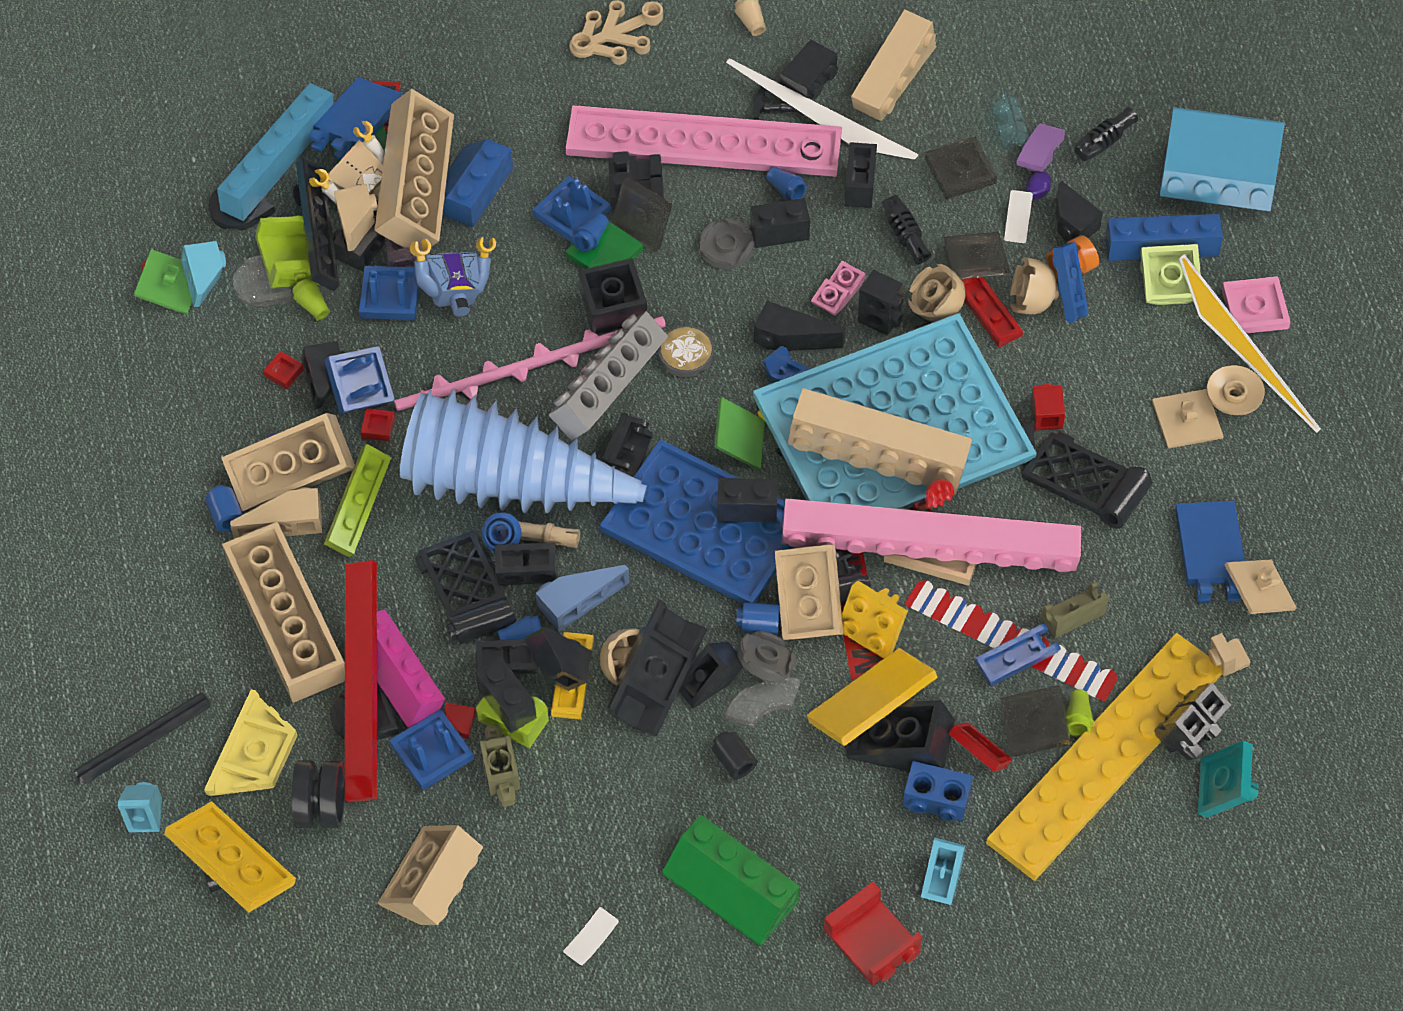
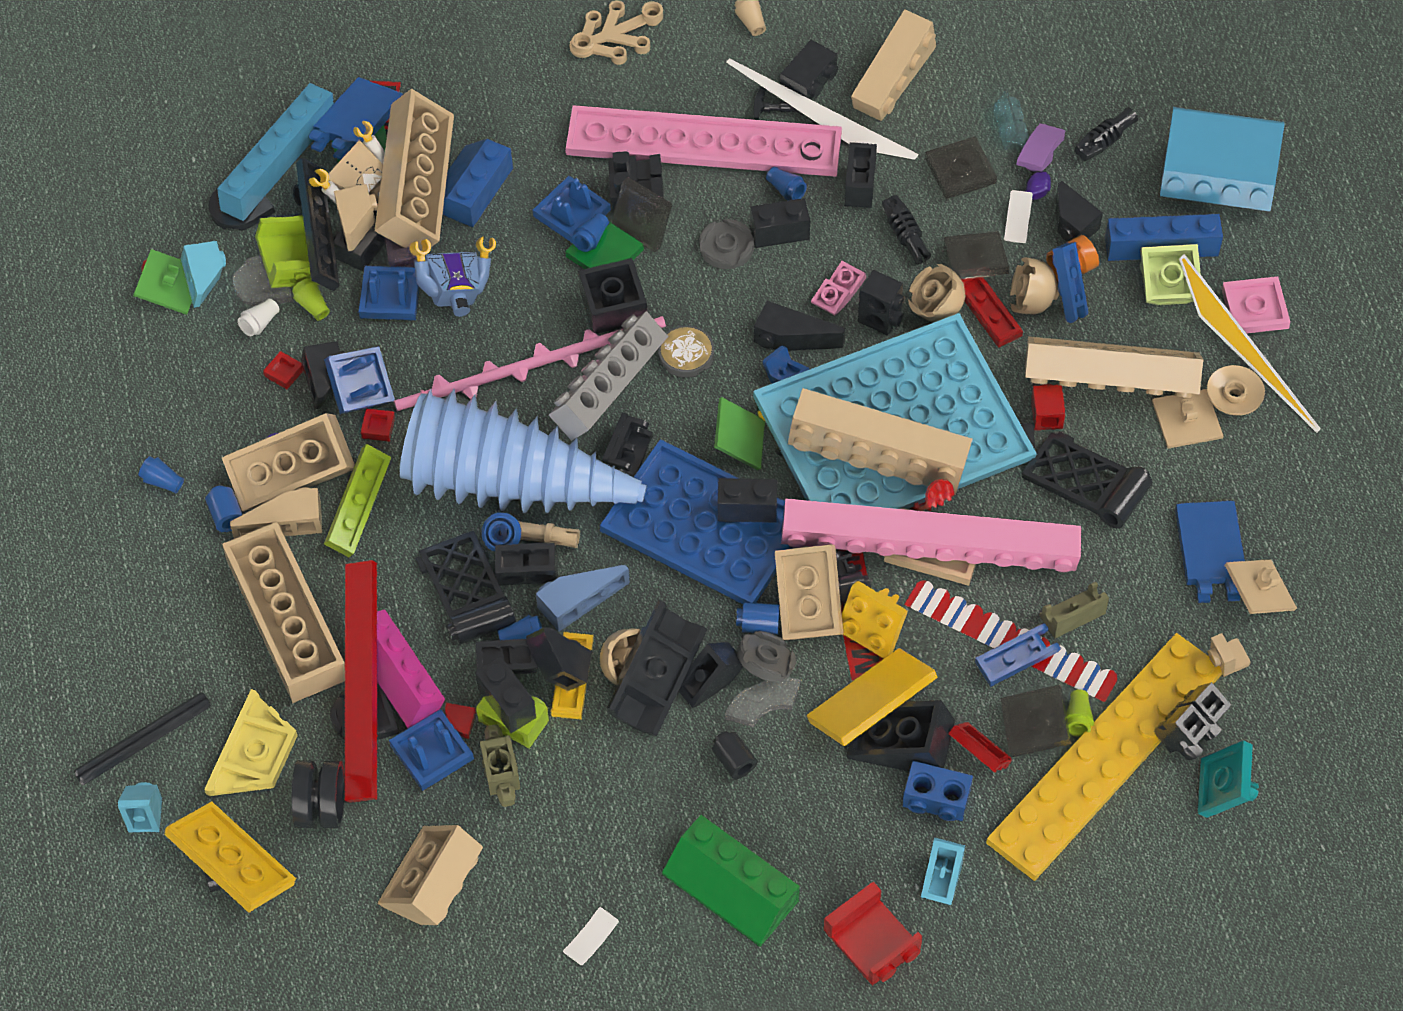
none -> blue cone [138,456,184,494]
none -> white cone [238,299,279,336]
none -> tan brick [1025,336,1203,398]

